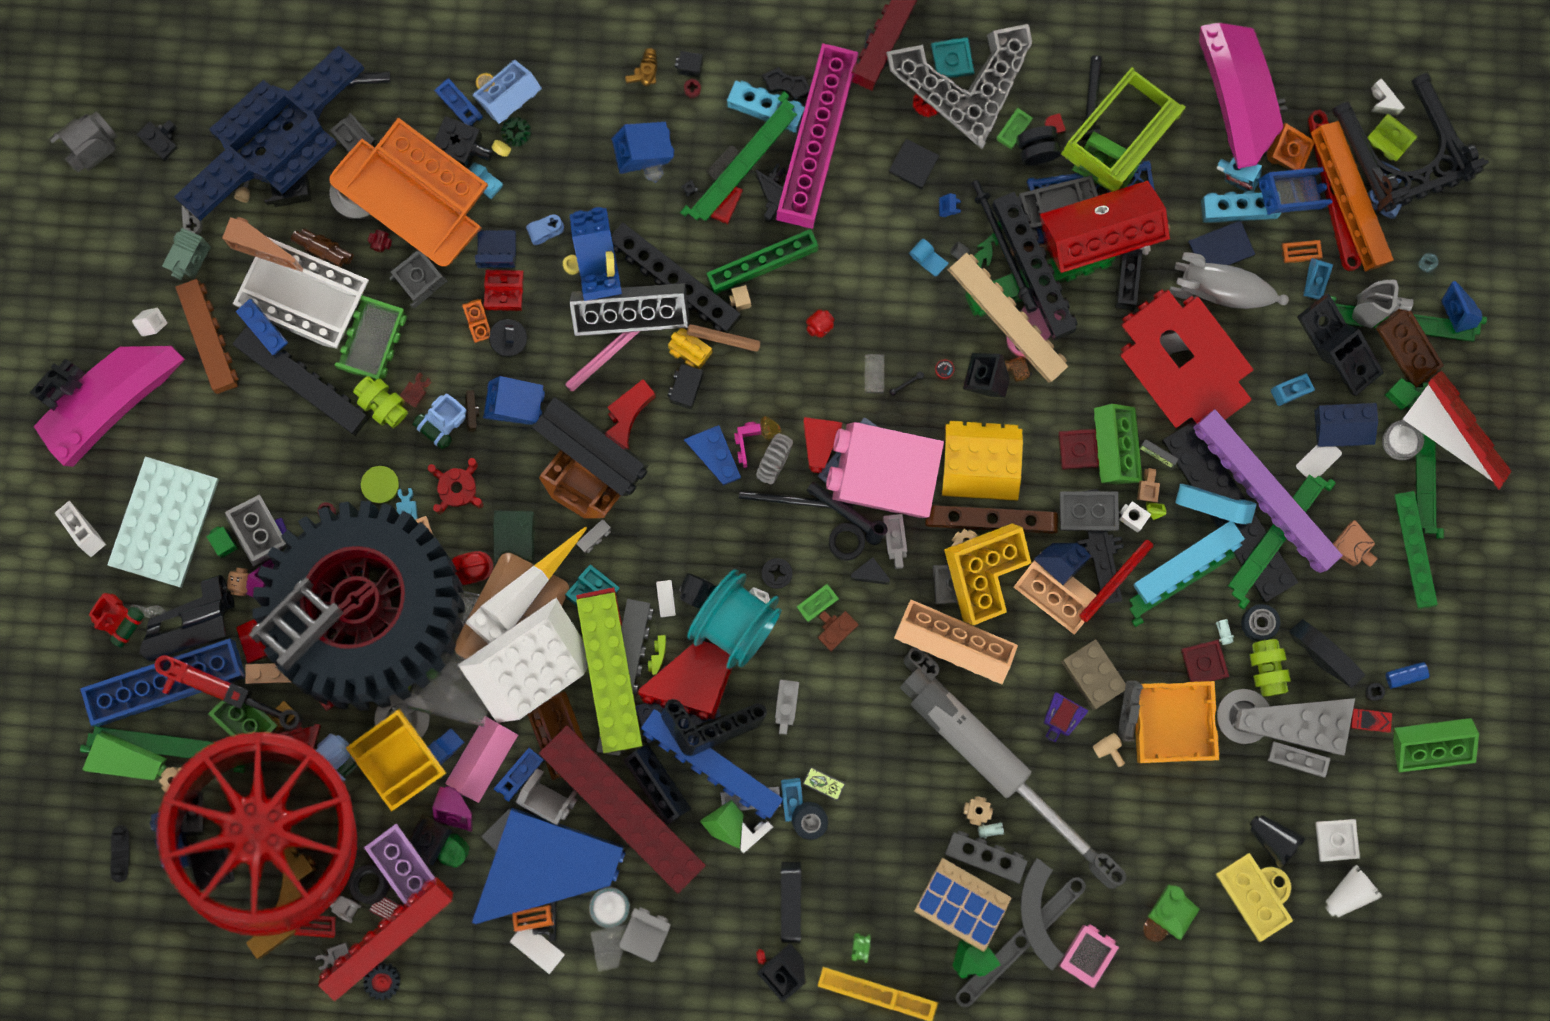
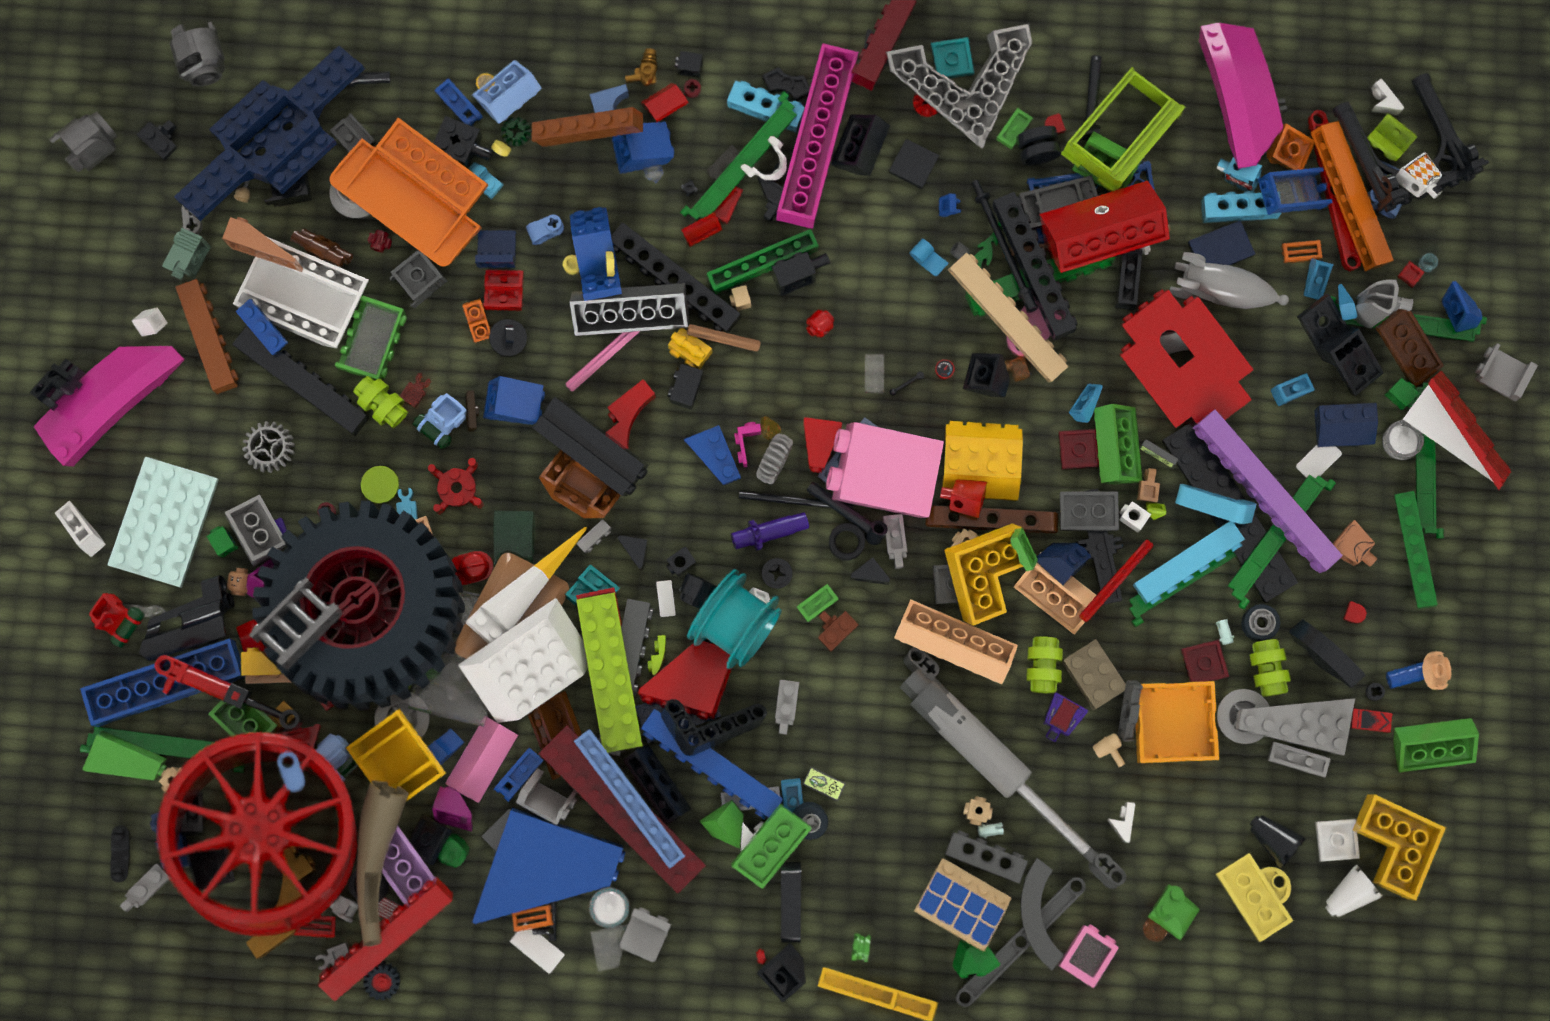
none -> light grey hinge [120,863,170,912]
none -> flat silver piece [170,22,226,86]
none -> yellow slope [241,648,282,676]
none -> light grey gear [242,421,295,473]
none -> medium blue piece [278,752,305,792]
none -> dark tan brick [357,781,408,946]
none -> dark orange brick [532,107,643,147]
none -> medium blue plate [574,729,685,868]
none -> medium blue arch [590,84,629,113]
none -> black slope [617,535,648,571]
none -> red slope [641,83,688,122]
none -> black brick [666,546,697,577]
none -> red tile [681,212,723,247]
none -> dark purple gear [731,512,809,551]
none -> bright green plate [731,804,812,889]
none -> white helmet [741,136,786,180]
none -> black brick [772,252,830,296]
none -> black slope [831,114,890,176]
none -> red torso [940,479,987,518]
none -> bright green plate [1010,528,1038,572]
none -> lime piece [1026,637,1063,693]
none -> dark azure slope [1069,384,1103,423]
none -> white slope [1107,802,1135,843]
none -> dark azure slope [1338,284,1358,320]
none -> red tile [1343,601,1366,624]
none -> yellow brick [1352,794,1446,900]
none -> white torso [1395,152,1442,199]
none -> red tile [1397,261,1425,288]
none -> light nougat tile [1422,651,1451,690]
none -> light grey panel [1474,343,1538,401]

